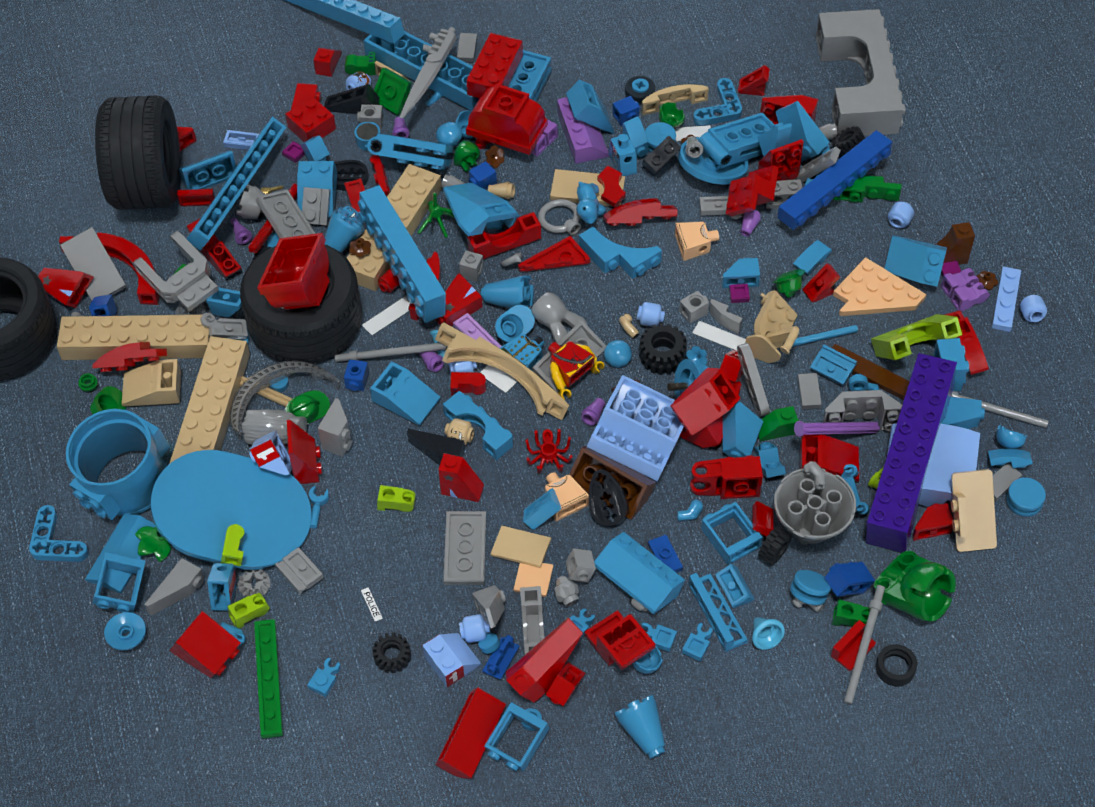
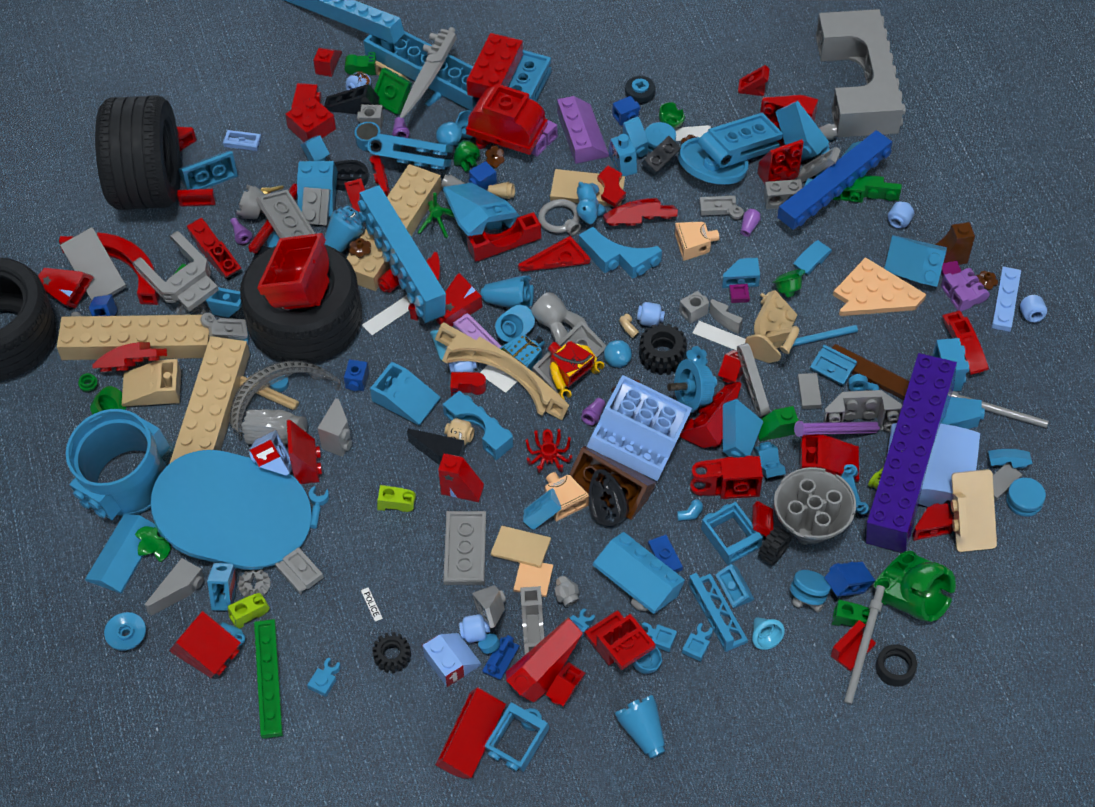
dark azure beam [29,505,89,562] -> none
dark azure window [92,552,146,613] -> none
dark azure brick [186,116,286,251] -> none
lime leg [221,524,244,567] -> none
magenta tile [282,141,305,163] -> none
green piece [285,390,330,424] -> none
light grey bar [335,343,447,362] -> none
medium lavender cone [419,351,444,372] -> none
light grey tile [457,33,477,62] -> none
light grey brick [459,250,484,282] -> none
light grey piece [500,252,522,267] -> none
dark azure slope [566,80,614,134] -> none
light grey brick [566,548,596,582] -> none
tan slope [642,84,709,115] -> none
red slope [670,368,741,436] -> none
light grey cone [686,136,703,158] -> none
dark azure beam [693,78,742,126] -> none
red bracket [726,165,778,217] -> none
dark azure slope [757,122,792,156] -> none
red slope [802,263,841,302] -> none
light grey arm [804,461,825,489] -> none
black tyre [832,126,865,157] -> none
lime arch [871,314,962,360] -> none
dark azure hair [996,425,1027,449] -> none

